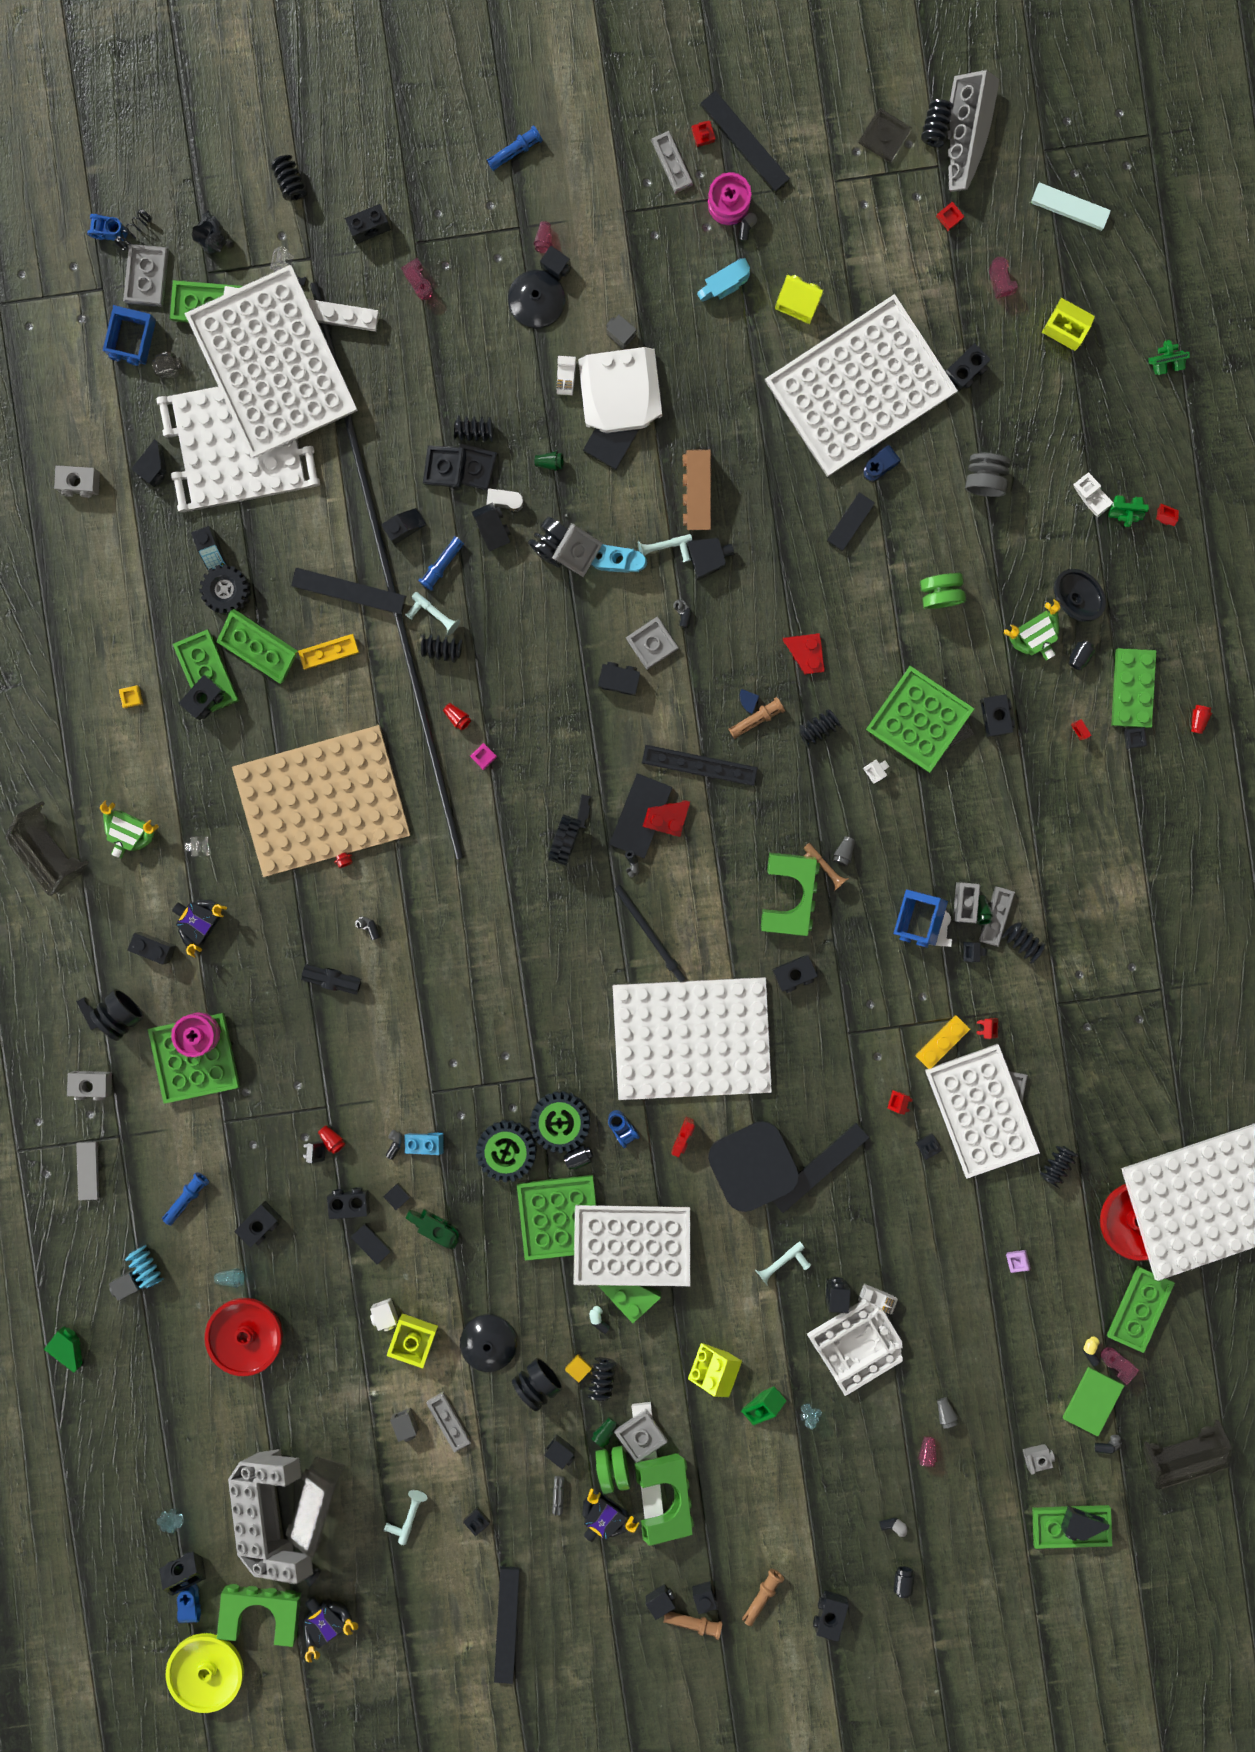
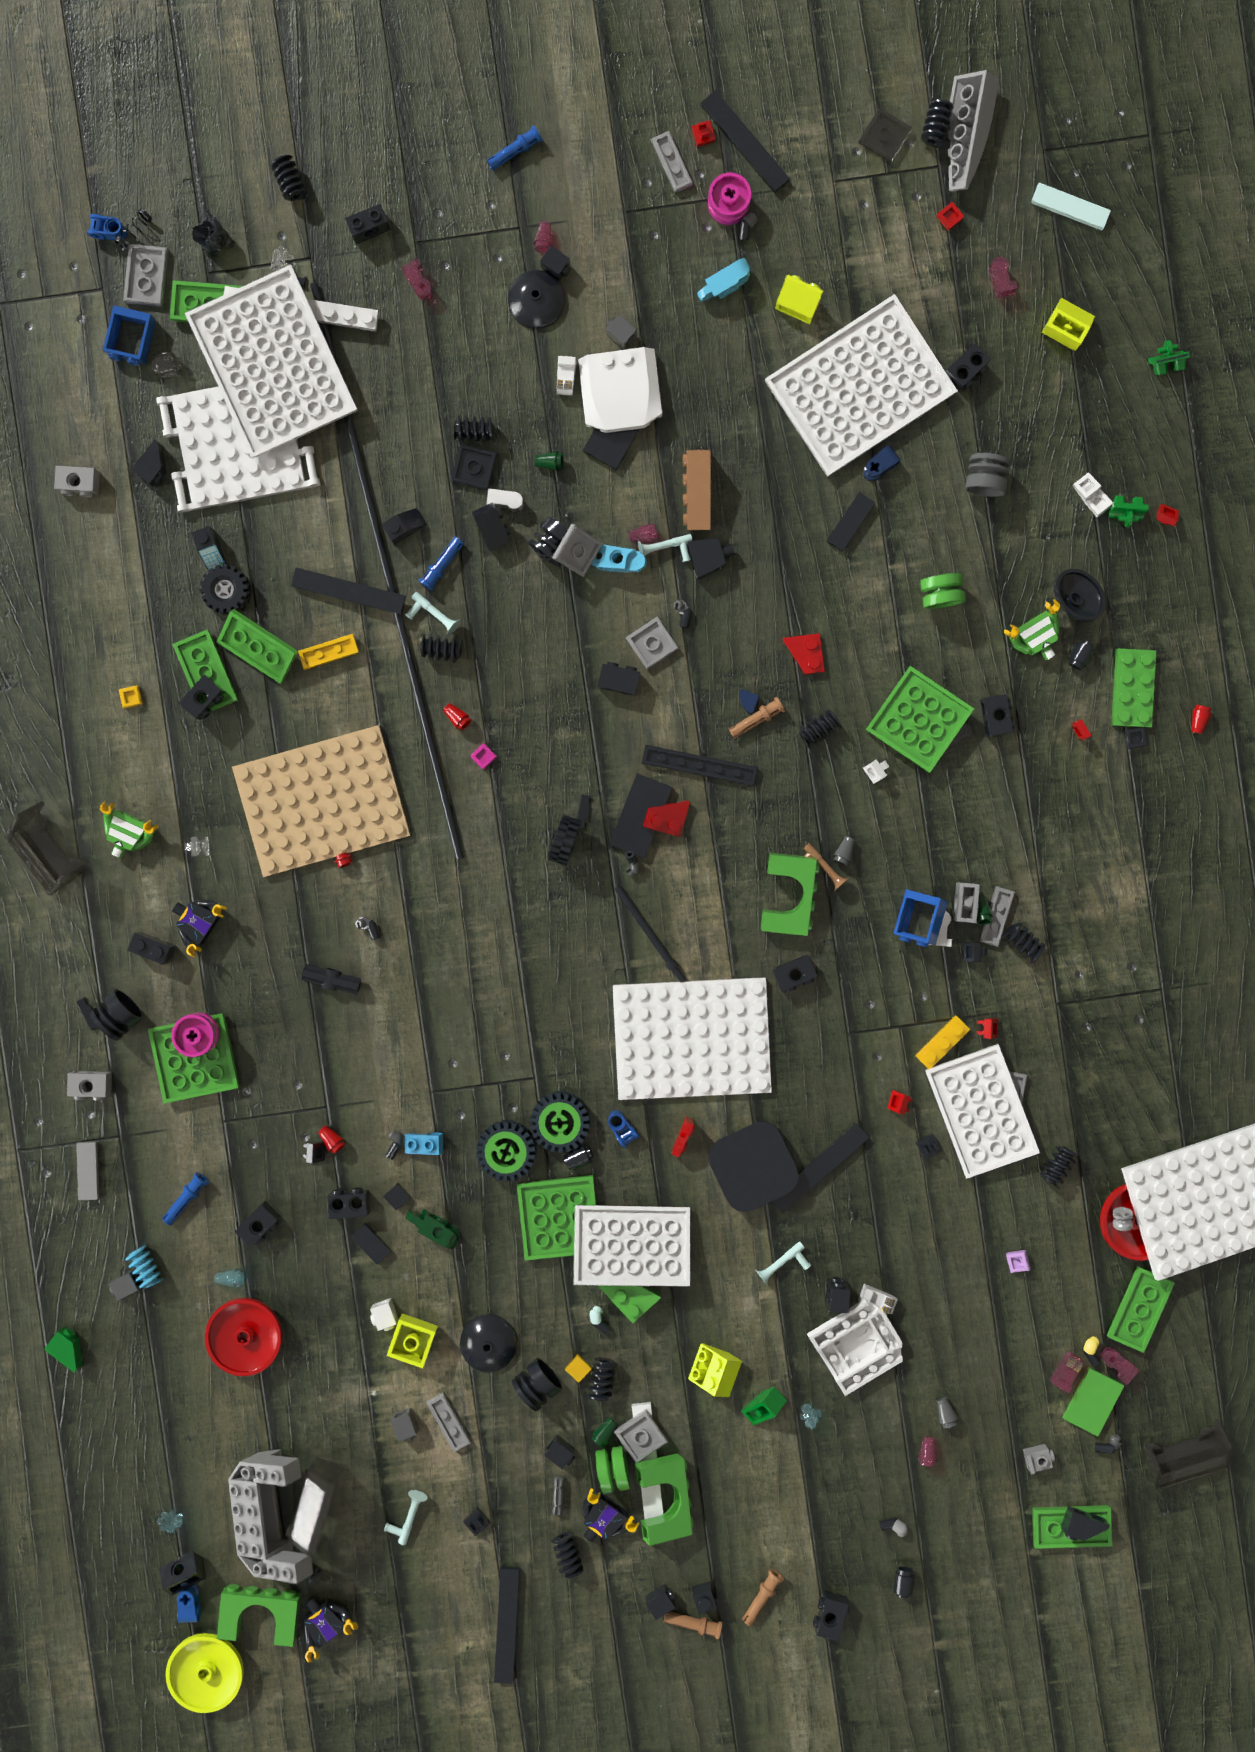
black tile [423,446,466,488] -> none
none -> black piece [551,1532,584,1578]
none -> clear pink cone [629,523,658,543]
none -> clear pink leg [1049,1352,1084,1393]
none -> light grey wheel [1113,1207,1133,1231]

